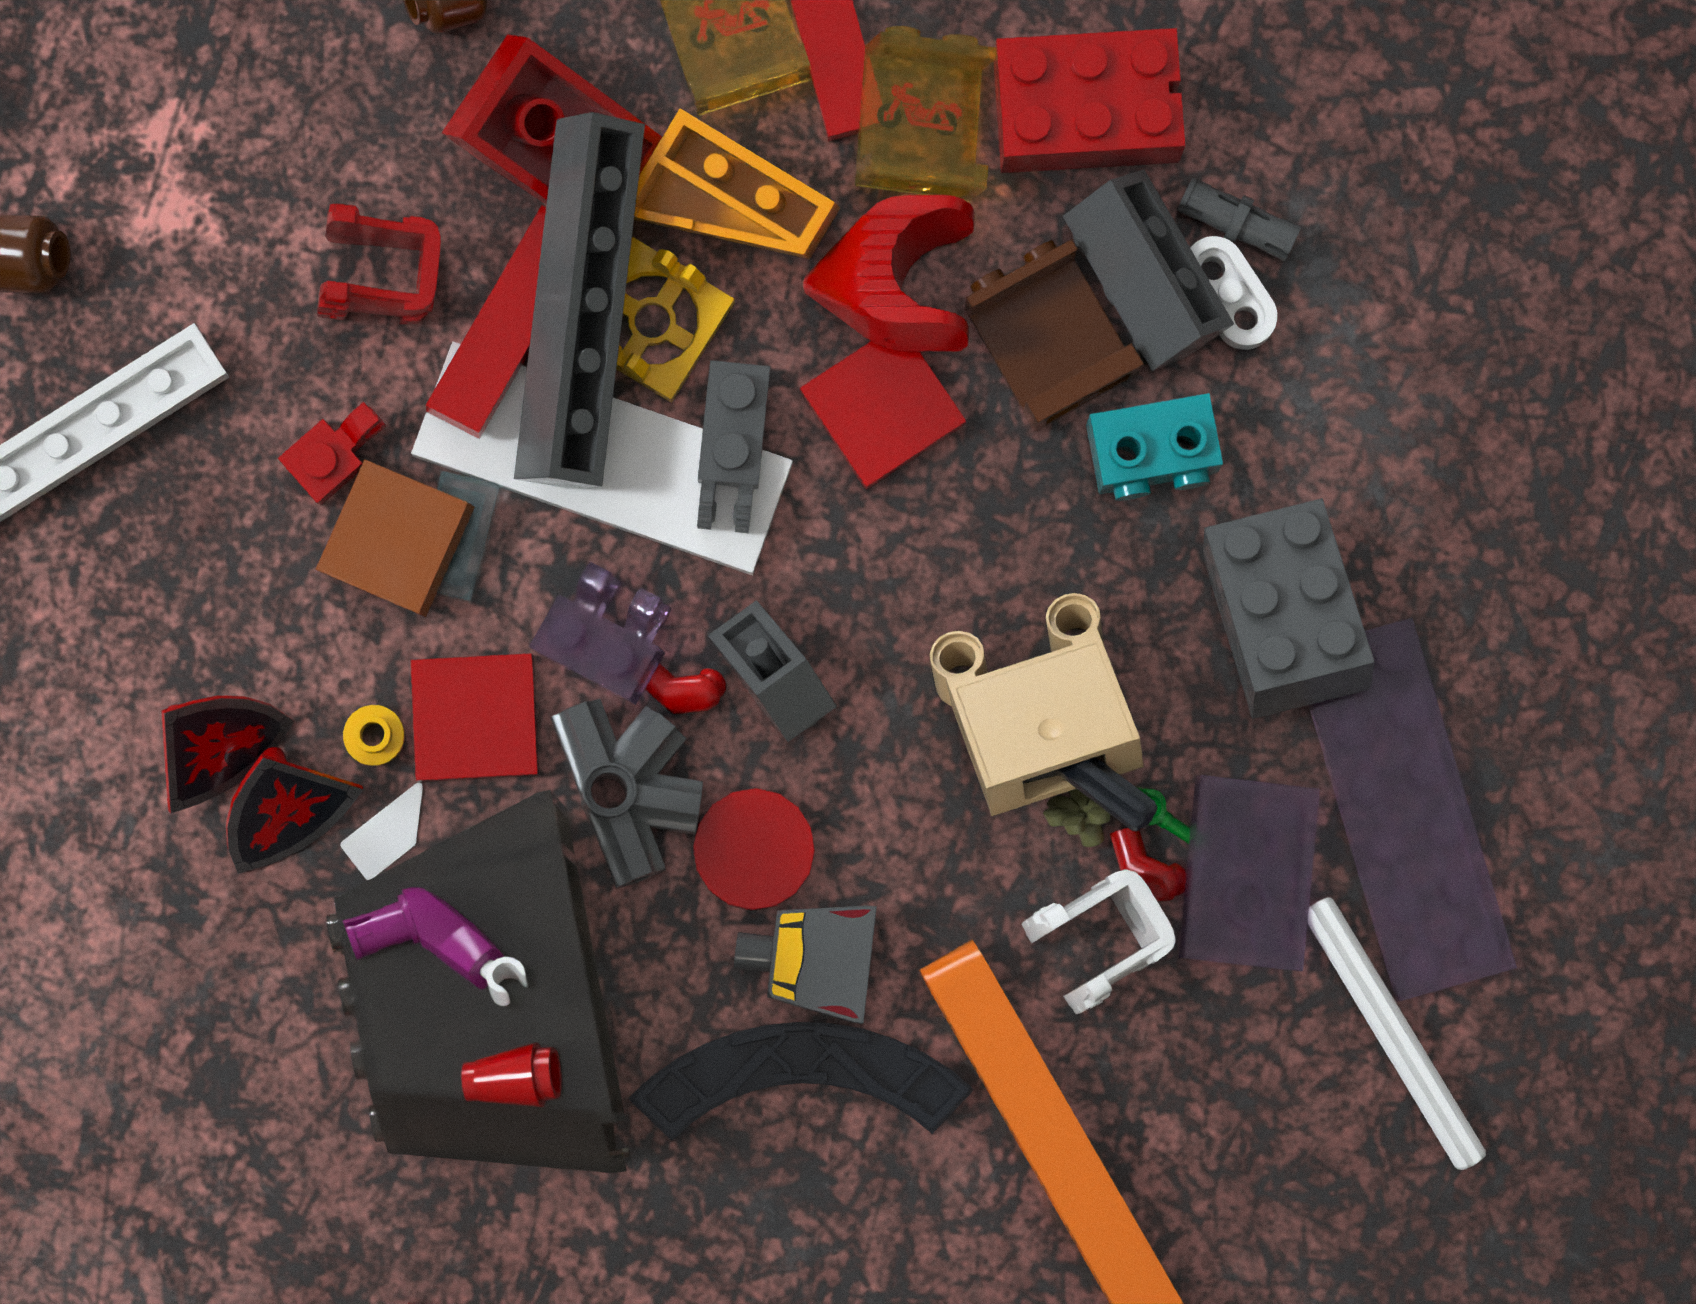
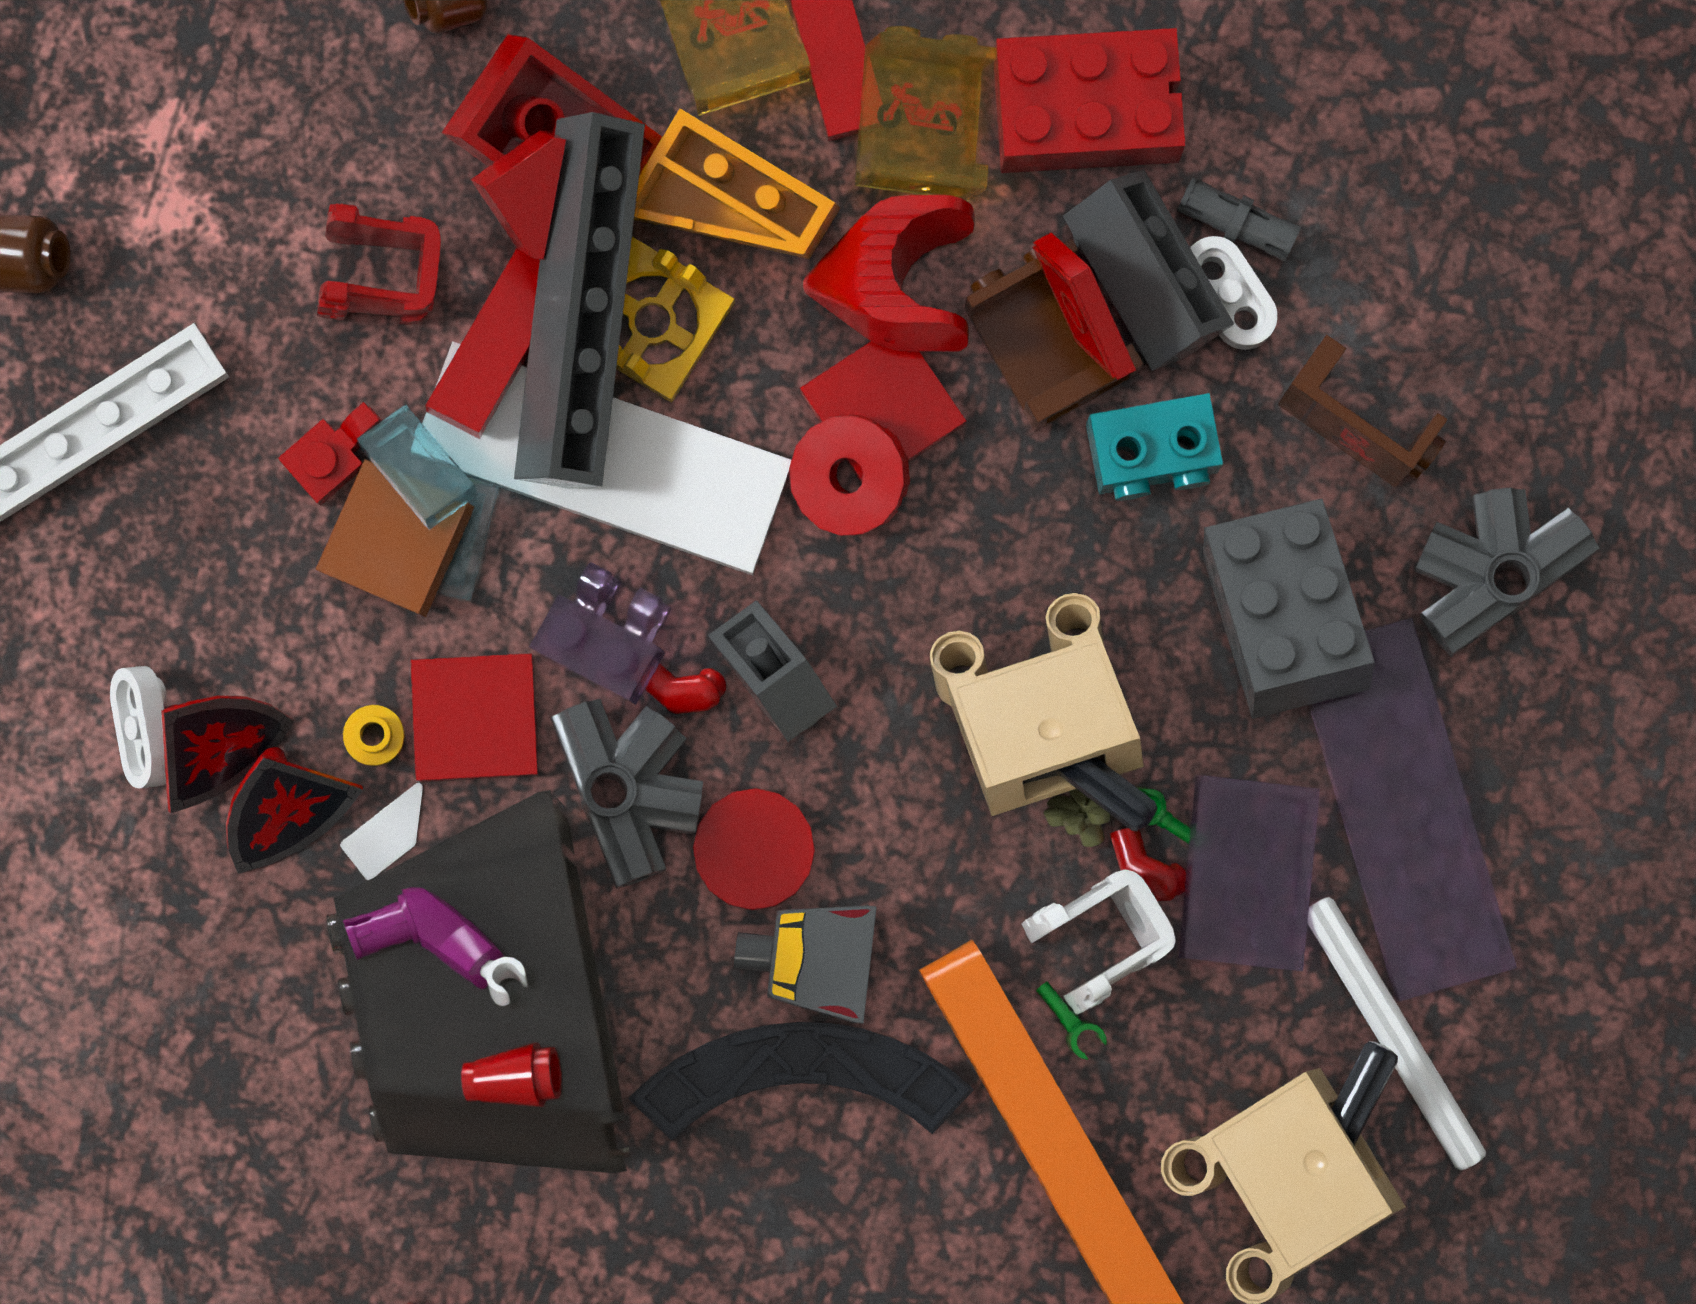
dark grey hinge [697,360,771,534] -> none
none -> white plate [110,666,167,789]
none -> clear light blue tile [357,404,478,530]
none -> red slope [471,130,566,260]
none -> red tile [789,414,910,536]
none -> red tile [1032,232,1136,380]
none -> green hand [1036,981,1107,1060]
none -> tan piece [1161,1041,1406,1304]
none -> reddish brown panel [1277,335,1448,487]
none -> dark grey piece [1415,488,1600,657]

